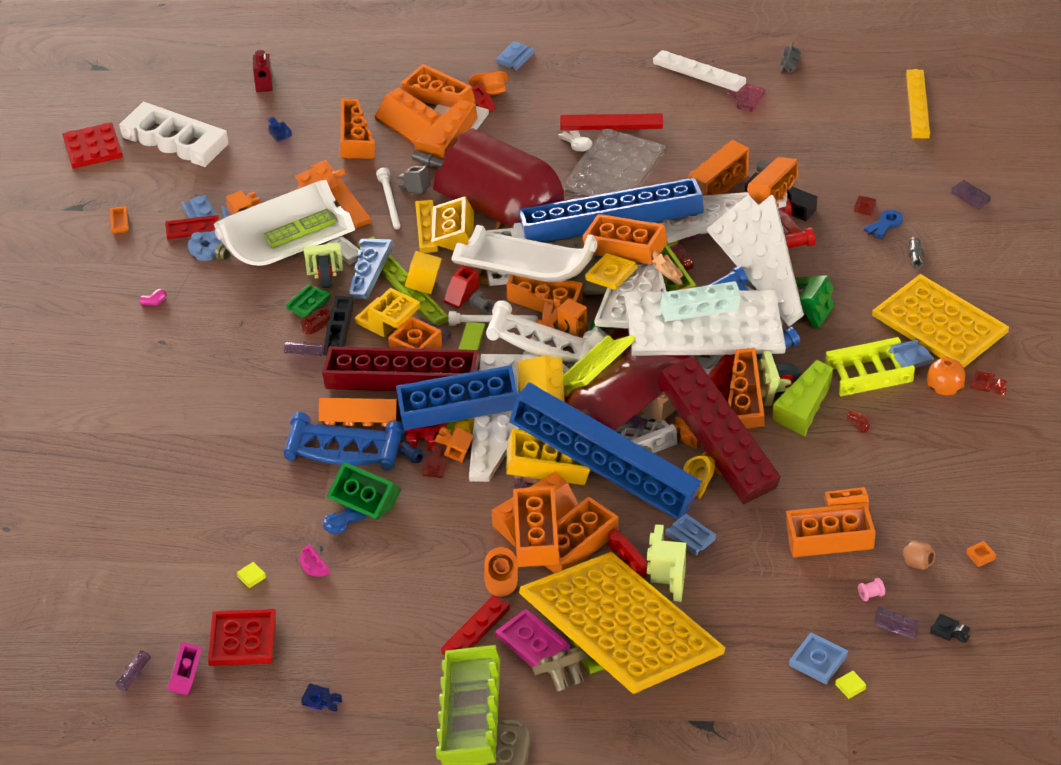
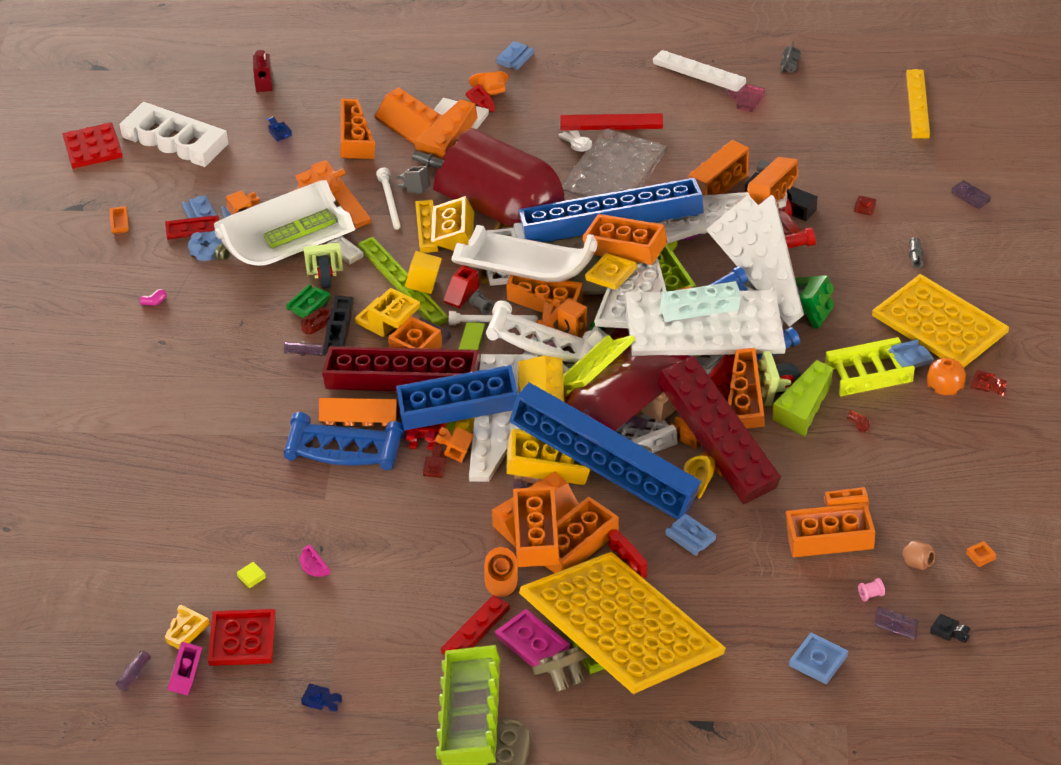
blue piece [323,507,366,534] -> none
green slope [326,462,402,520] -> none
medium blue wing [349,239,394,299] -> none
dark blue pin [399,442,423,463] -> none
orange wedge [401,64,475,108] -> none
yellowish green bracket [647,524,686,602] -> none
light nougat piece [652,251,683,286] -> none
clear red beam [669,243,694,272] -> none
neon yellow tile [835,671,866,699] -> none
blue piece [864,210,903,240] -> none
none -> yellow wing [165,605,210,649]

